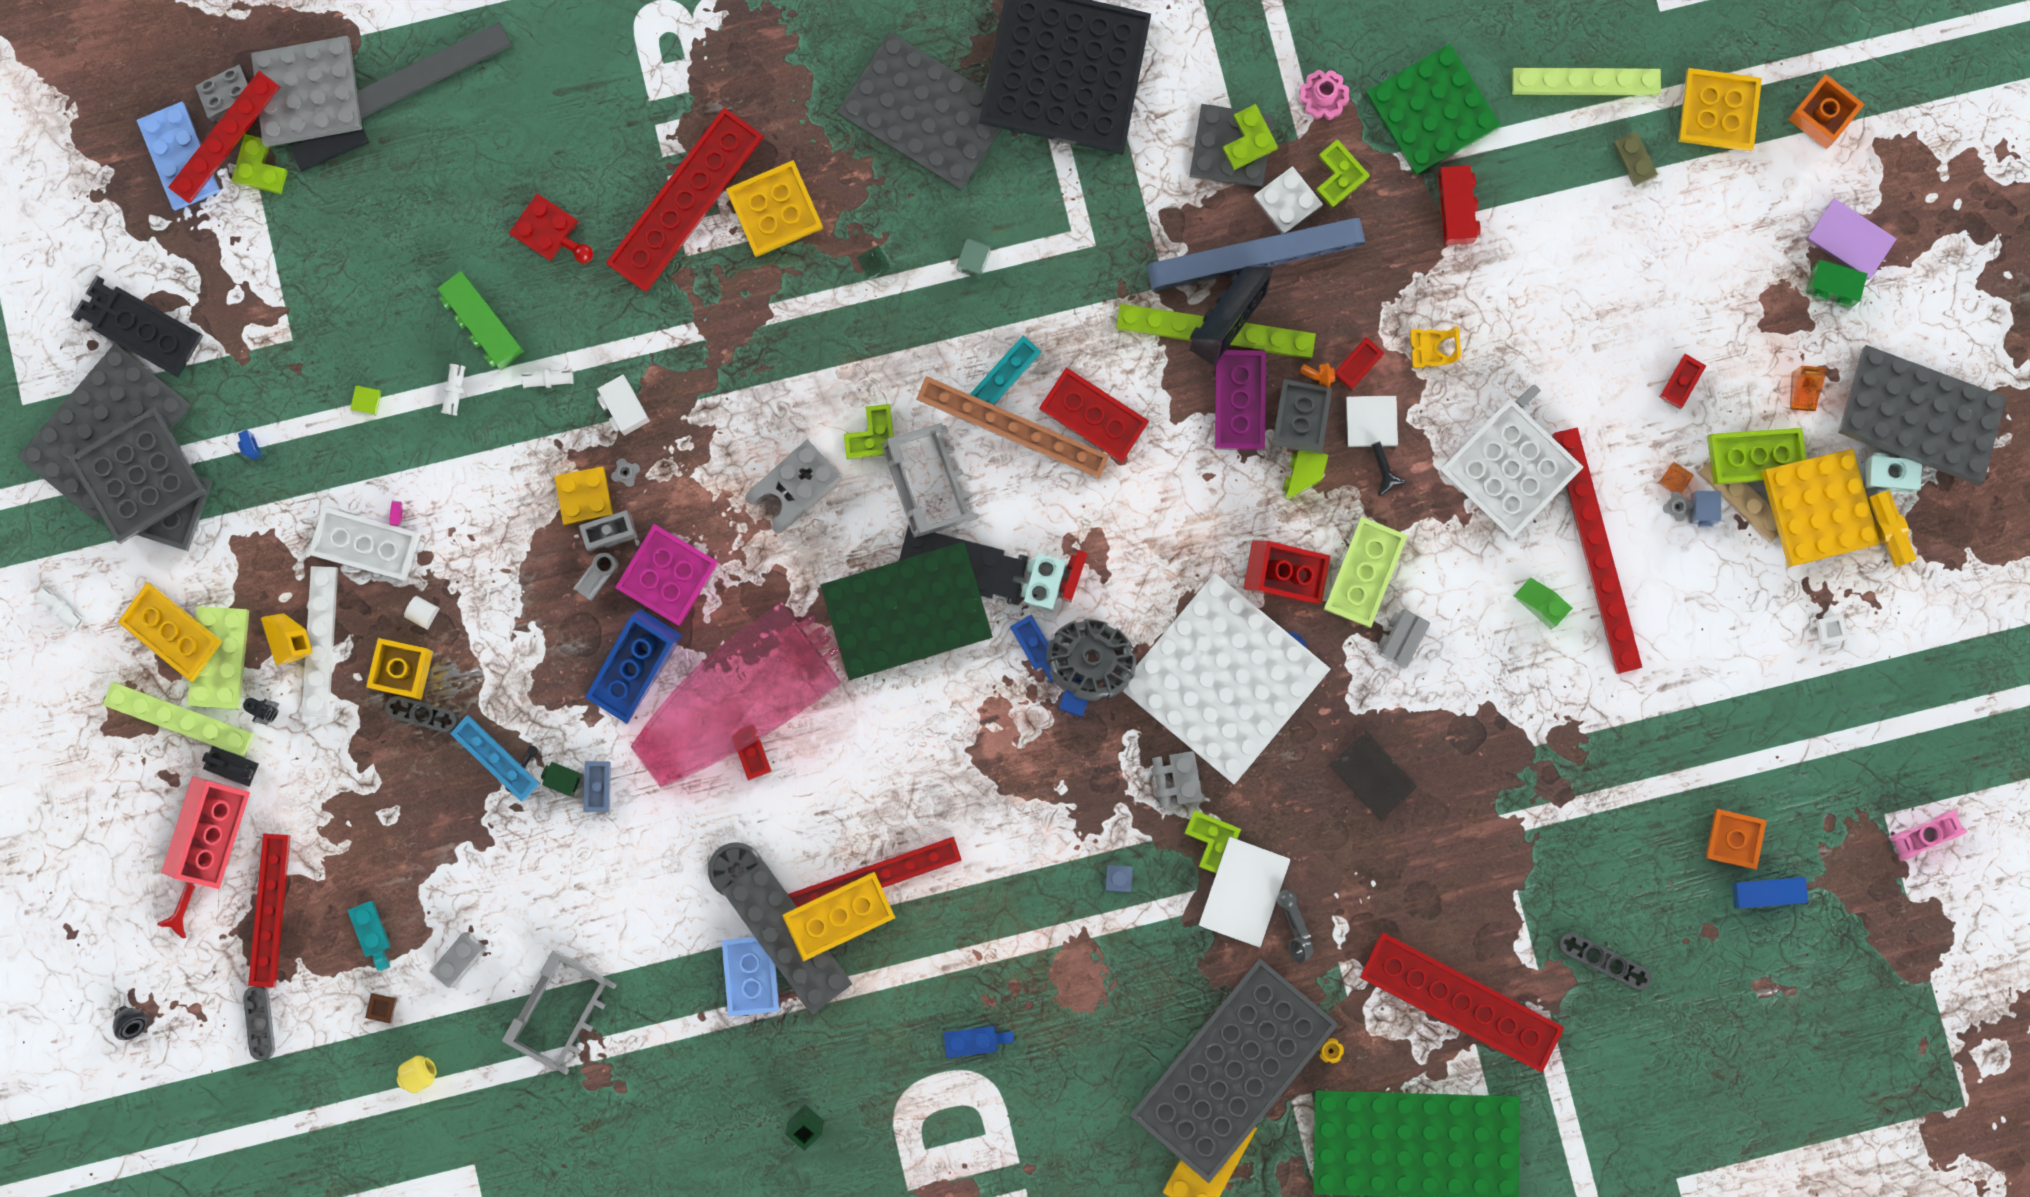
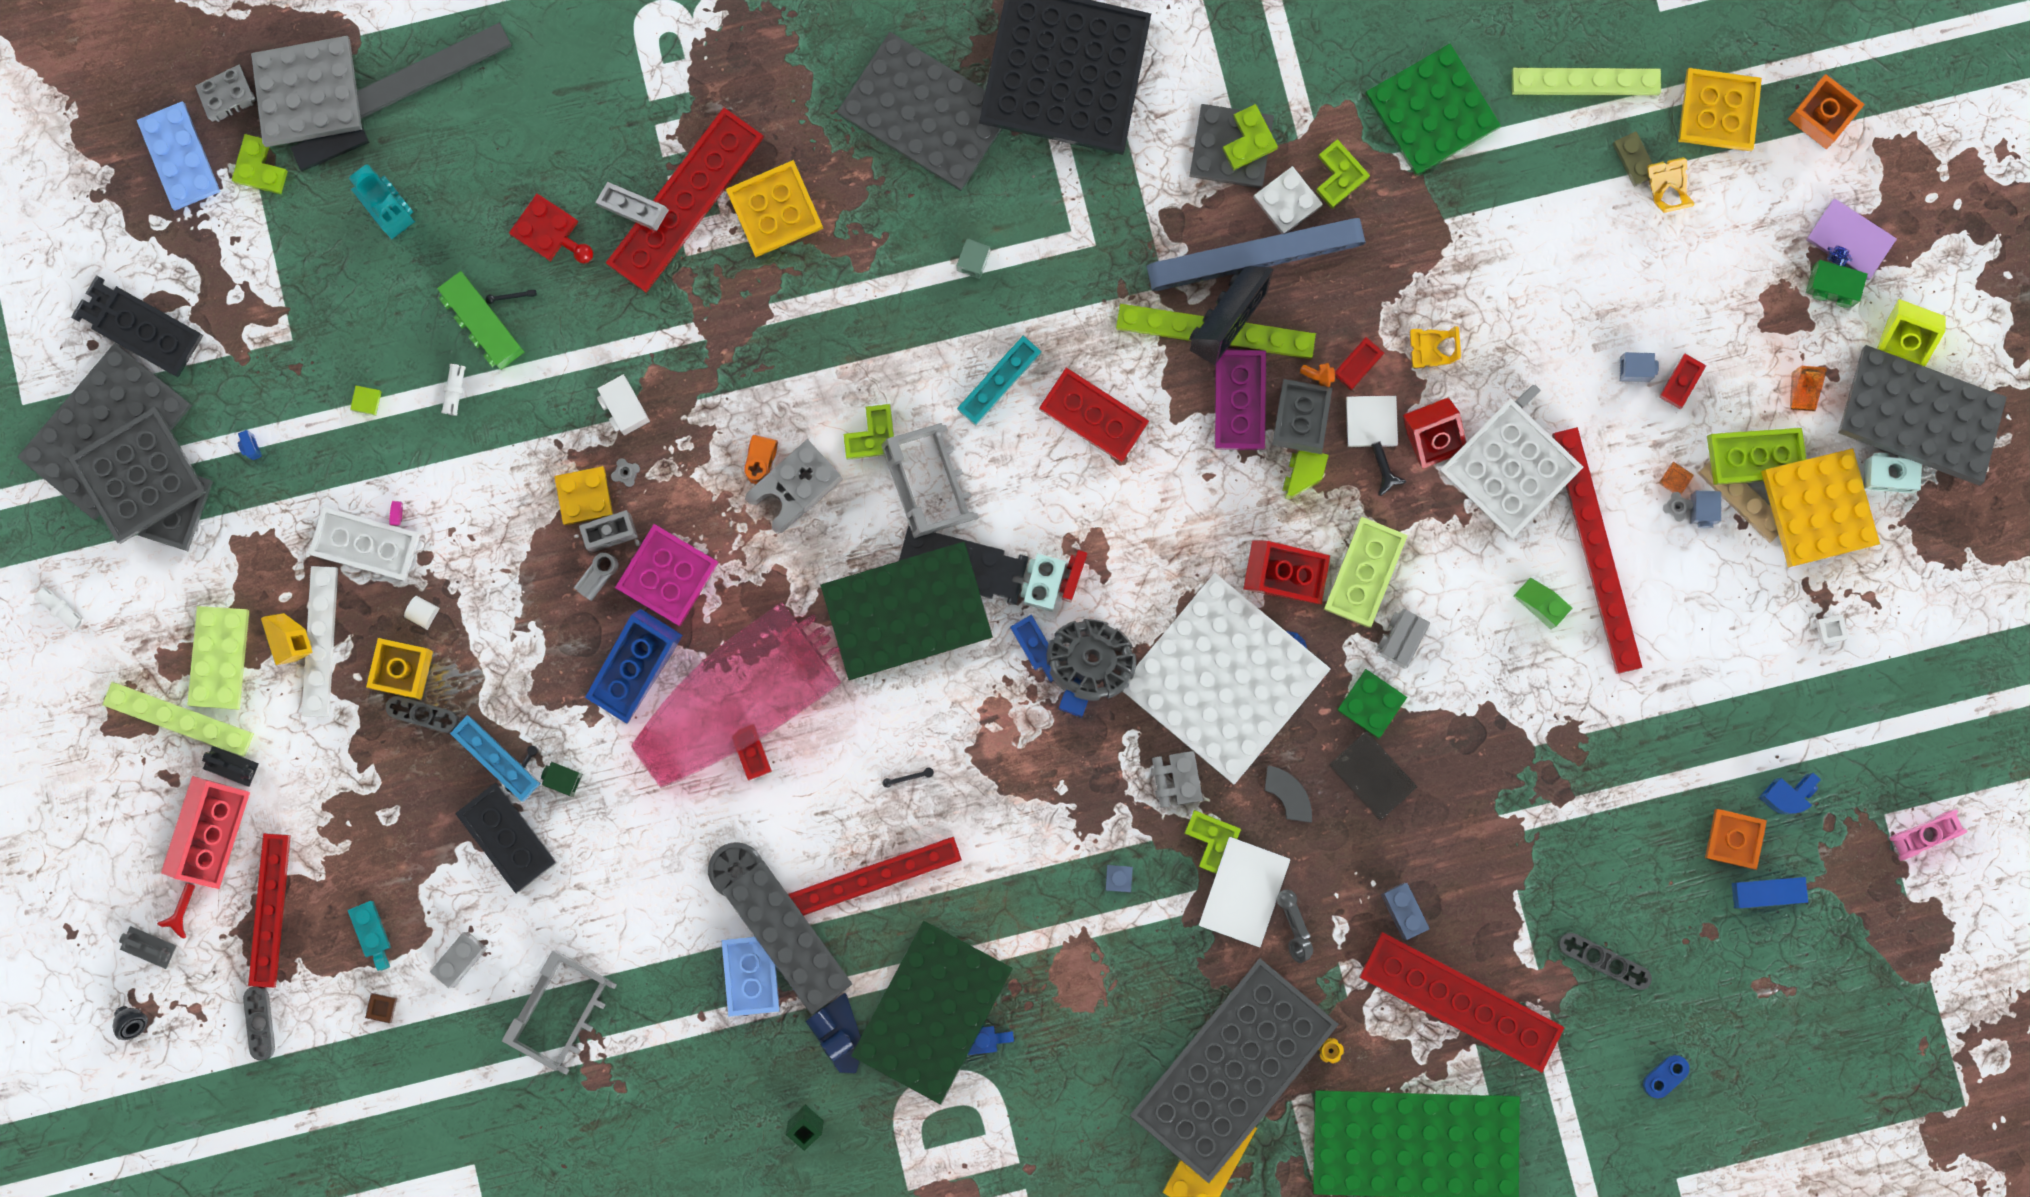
yellow tile [118,582,223,682] -> none
red plate [168,71,281,204] -> none
black hinge [243,698,280,725] -> none
light yellow head [397,1056,437,1093] -> none
white pin [522,368,574,388] -> none
sand blue plate [583,761,611,812] -> none
yellow tile [782,872,895,961] -> none
clear green plate [857,246,891,280] -> none
nougat plate [916,376,1109,479] -> none
bright pink plant [1299,70,1349,120] -> none
red brick [1437,165,1481,246] -> none
yellow piece [1867,490,1917,568] -> none
none -> dark grey hinge [119,926,177,969]
none -> teal brick [349,164,415,239]
none -> black plate [455,782,558,894]
none -> black hinge [485,290,537,304]
none -> light grey plate [595,182,669,231]
none -> orange piece [744,435,778,485]
none -> dark blue panel [805,993,861,1073]
none -> dark green plate [851,920,1013,1105]
none -> black hinge [882,768,934,788]
none -> dark grey tile [1264,766,1312,823]
none -> green plate [1337,669,1407,739]
none -> sand blue brick [1381,883,1430,940]
none -> red slope [1403,397,1466,469]
none -> sand blue brick [1620,352,1659,382]
none -> blue plate [1643,1055,1689,1098]
none -> yellow piece [1647,157,1694,213]
none -> blue brick [1758,773,1821,814]
none -> clear blue plate [1827,245,1853,266]
none -> neon yellow slope [1877,299,1946,366]

